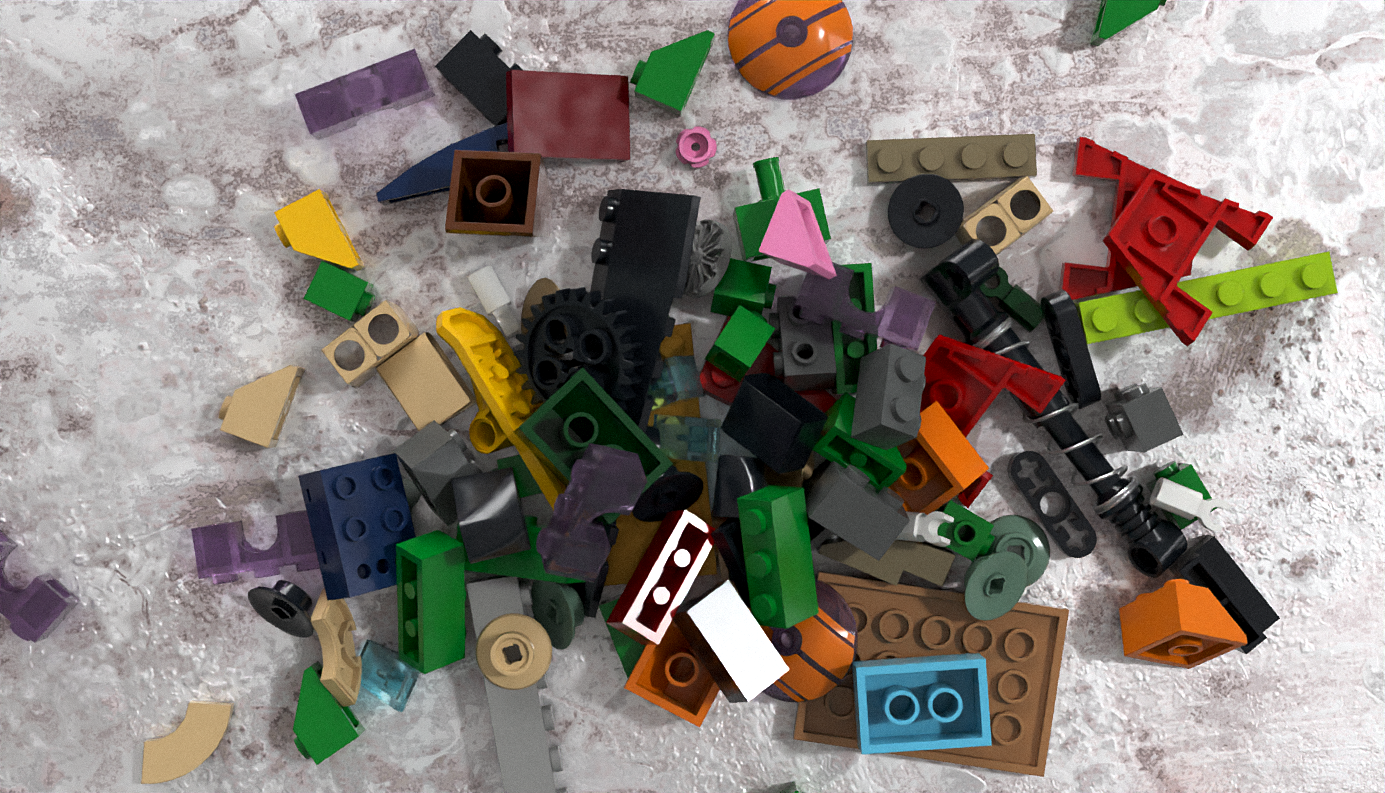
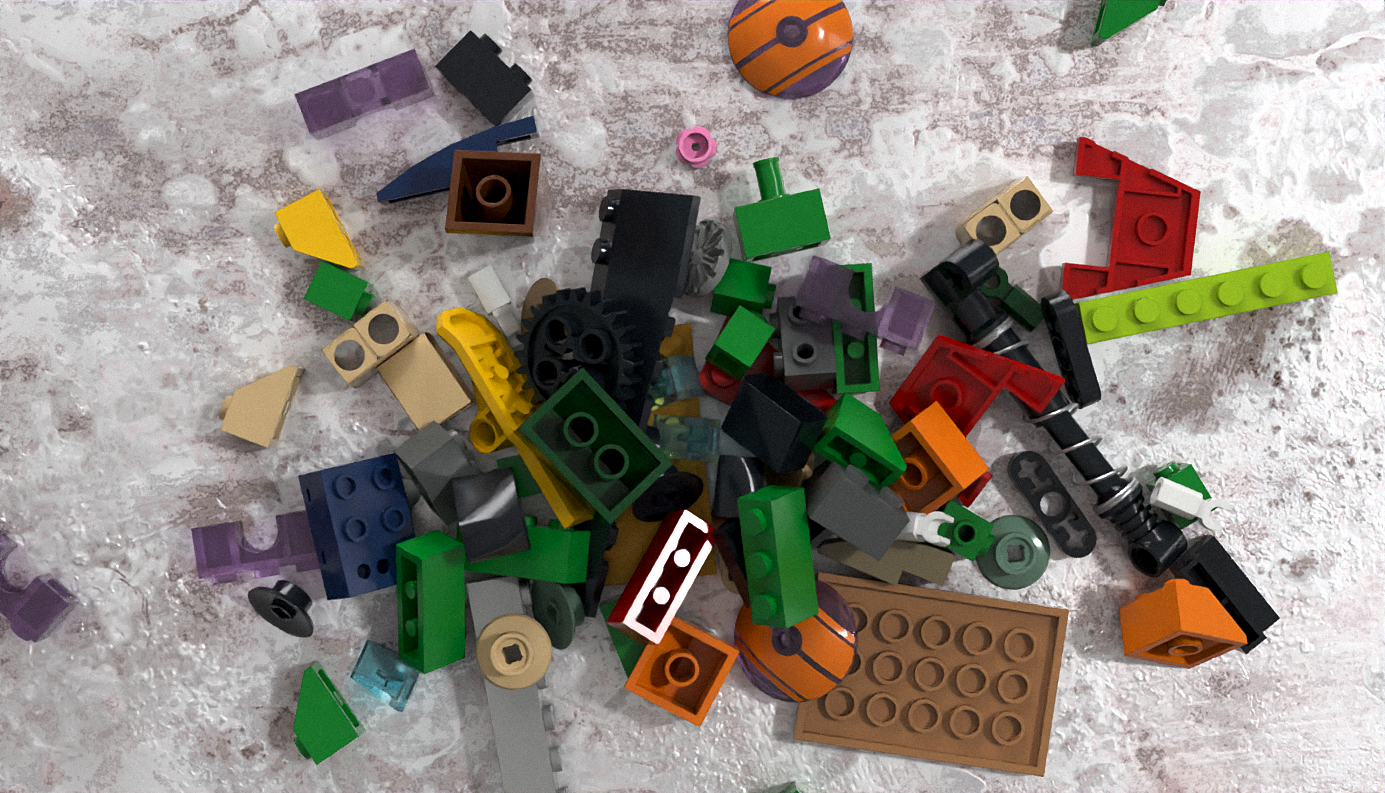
tan tile [141,700,234,784] -> none
tan tile [311,588,362,707] -> none
dark red tile [506,70,630,162] -> none
clear purple arch [536,443,648,583] -> none
green slope [630,30,715,117] -> none
piece [673,580,790,703] -> none
bright pink slope [759,189,837,280] -> none
dark grey brick [851,343,926,450] -> none
medium azure brick [852,653,992,754] -> none
dark tan plate [866,134,1037,184] -> none
black piece [888,174,964,249] -> none
sand green piece [964,552,1028,621] -> none
red wing [1102,172,1273,347] -> none
dark grey brick [1105,383,1184,453] -> none

